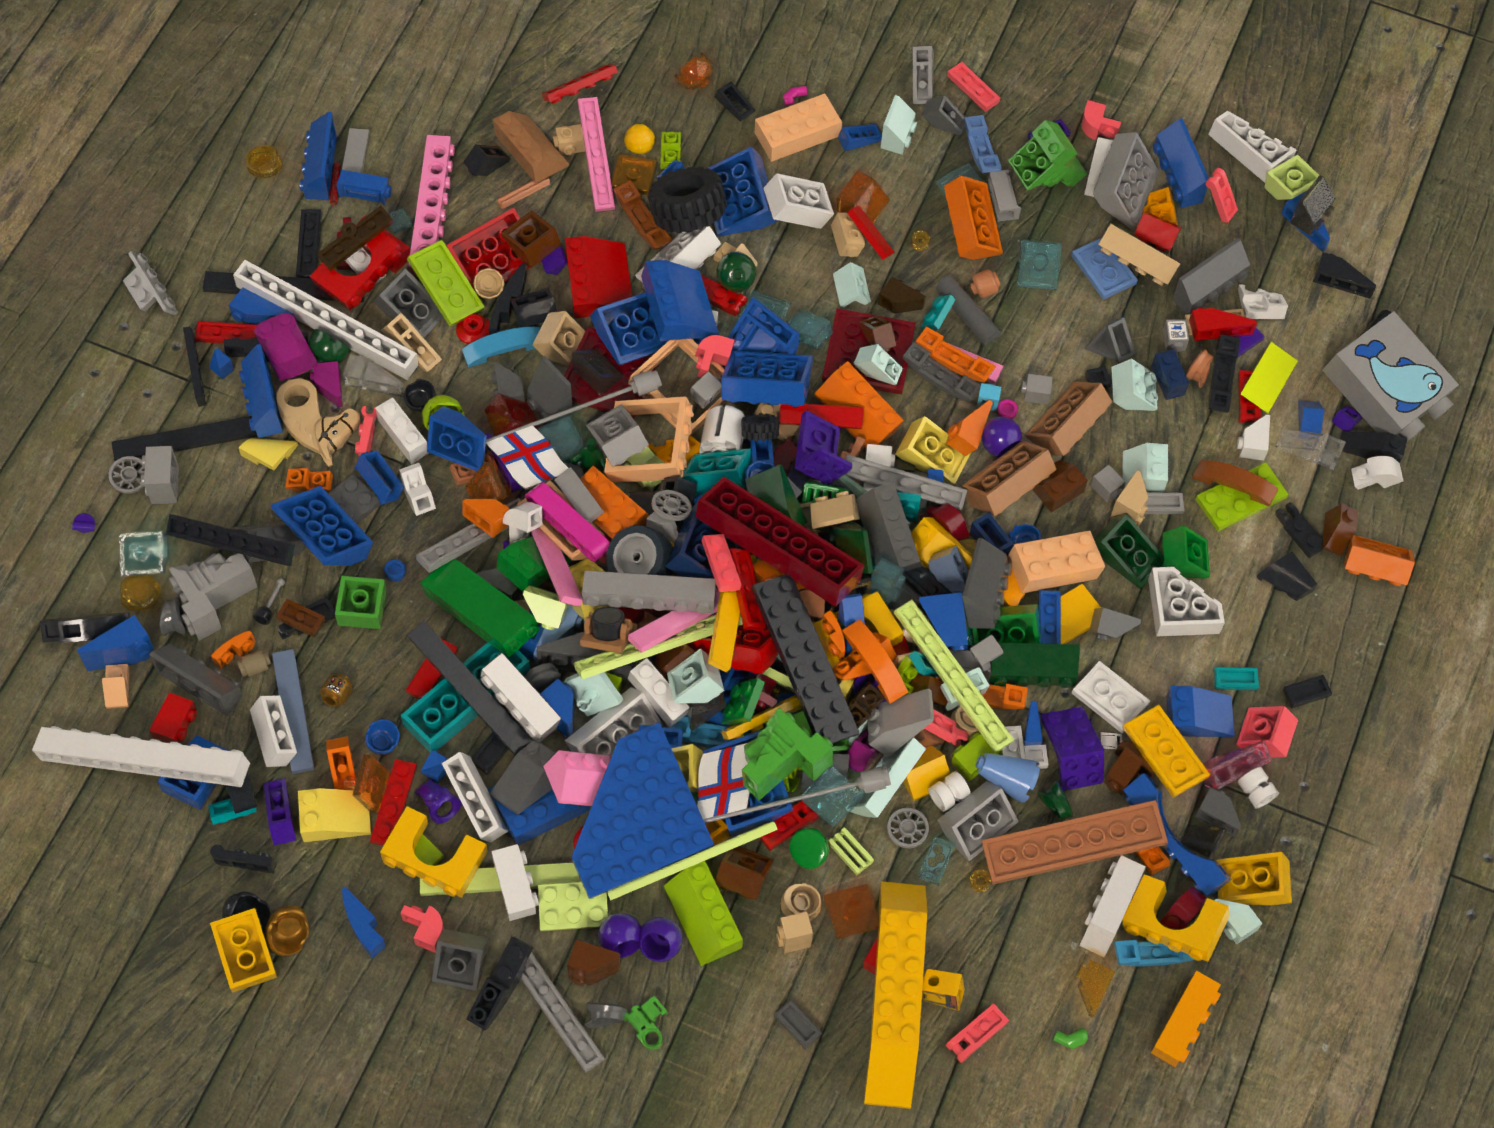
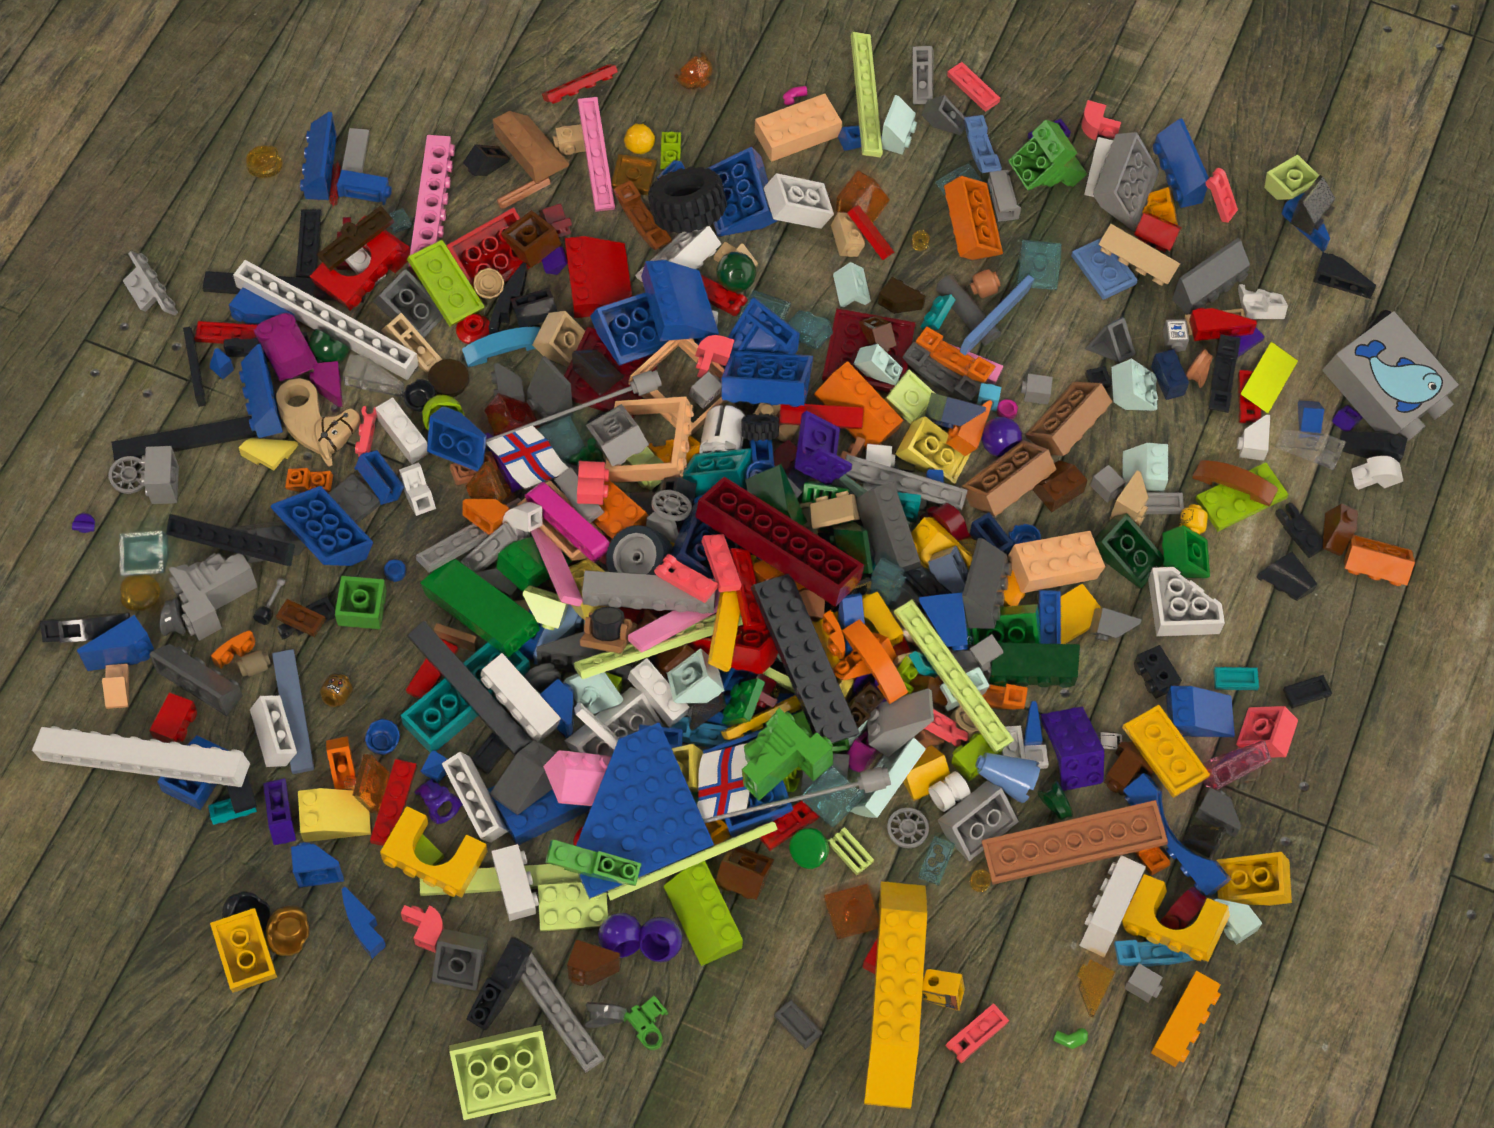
black plate [210,845,276,874] -> none
black slope [714,81,755,122] -> none
tan brick [776,912,813,954] -> none
tan piece [780,883,822,921] -> none
white plate [1072,661,1150,734] -> none
white wedge [1208,111,1297,183] -> none
white wheel [1238,767,1279,809] -> none
none -> blue slope [291,842,344,888]
none -> dark brown tile [428,359,469,397]
none -> medium nougat tile [434,624,478,652]
none -> yellowish green slope [449,1025,556,1120]
none -> light grey tile [461,523,518,574]
none -> dark red brick [539,203,572,238]
none -> bright green slope [545,839,641,886]
none -> white tile [574,703,620,749]
none -> coral brick [577,461,609,505]
none -> coral plate [654,554,717,603]
none -> yellowish green tile [851,32,883,158]
none -> yellowish green tile [884,369,936,424]
none -> dark blue slope [925,393,986,429]
none -> medium blue tile [960,275,1034,356]
none -> light grey brick [1124,963,1163,1003]
none -> black brick [1134,645,1182,699]
none -> yellow head [1179,504,1208,535]

